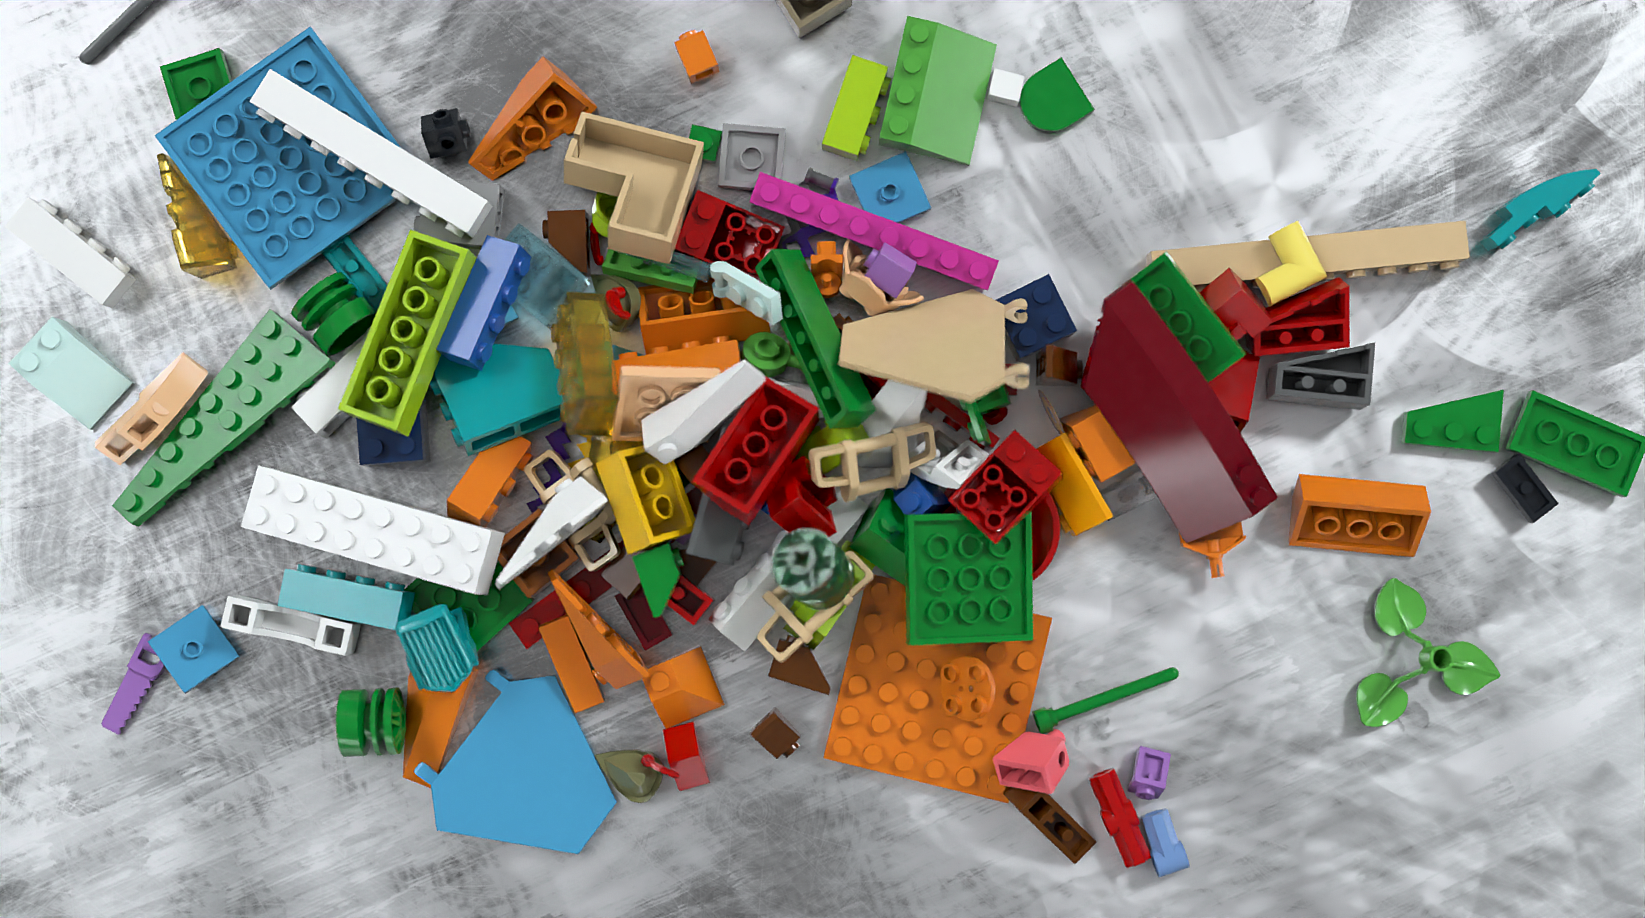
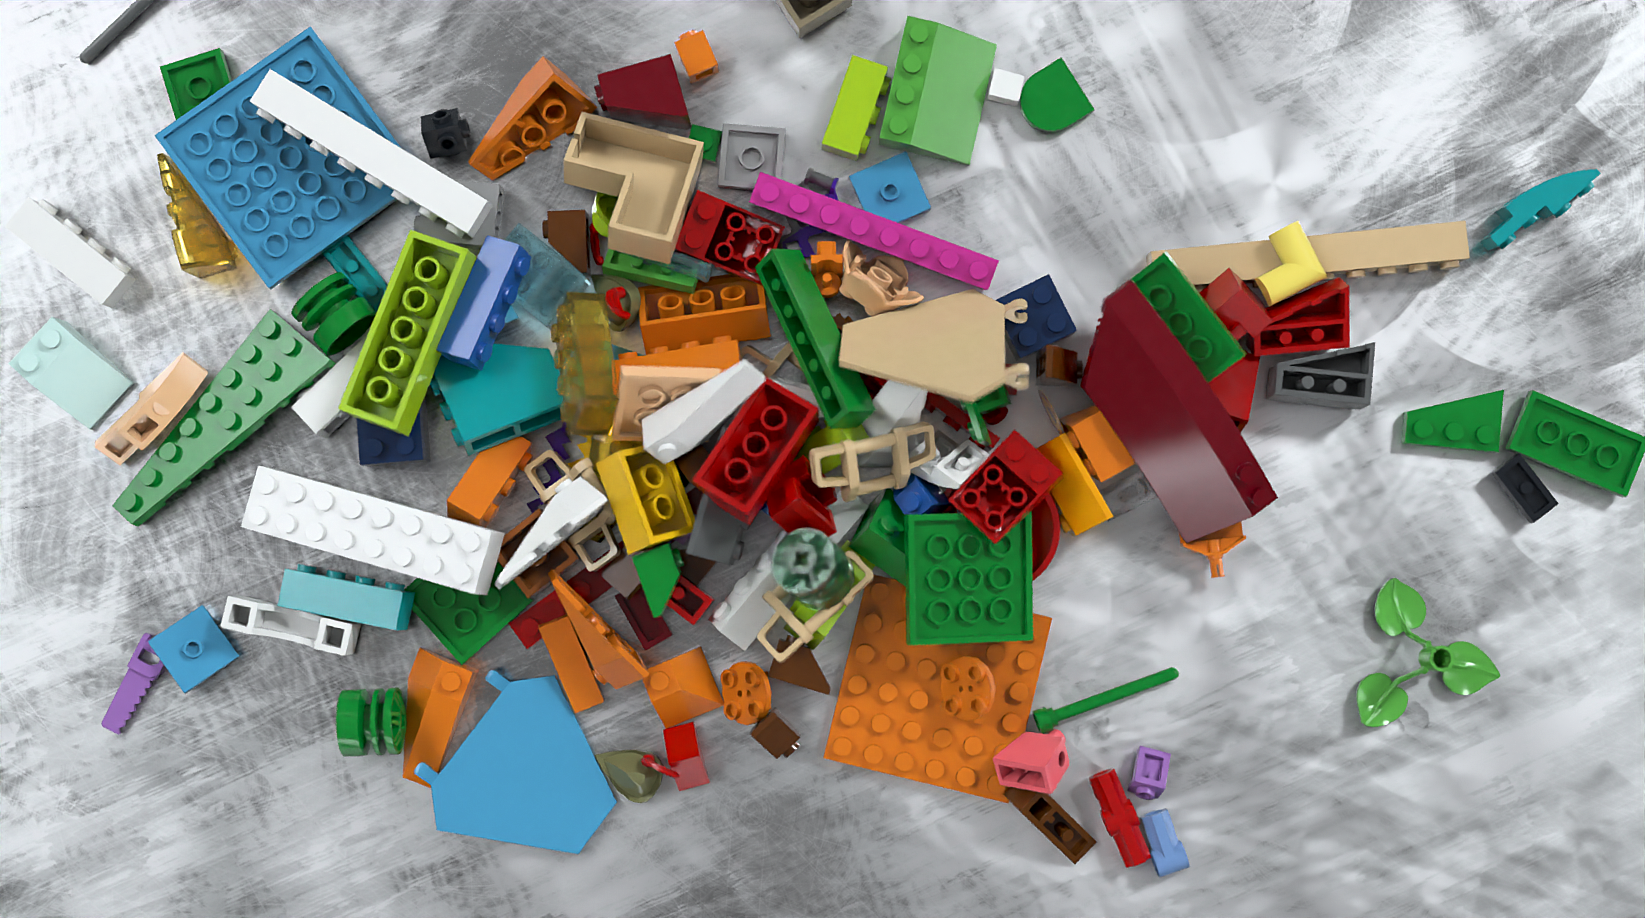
teal piece [395,604,479,692] -> none
light aqua plate [710,261,783,325] -> none
bright green piece [741,332,802,377] -> none
medium lavender brick [863,242,917,298] -> none
orange slope [1288,474,1431,557] -> none
none -> dark red slope [594,54,692,130]
none -> orange plate [720,661,771,725]

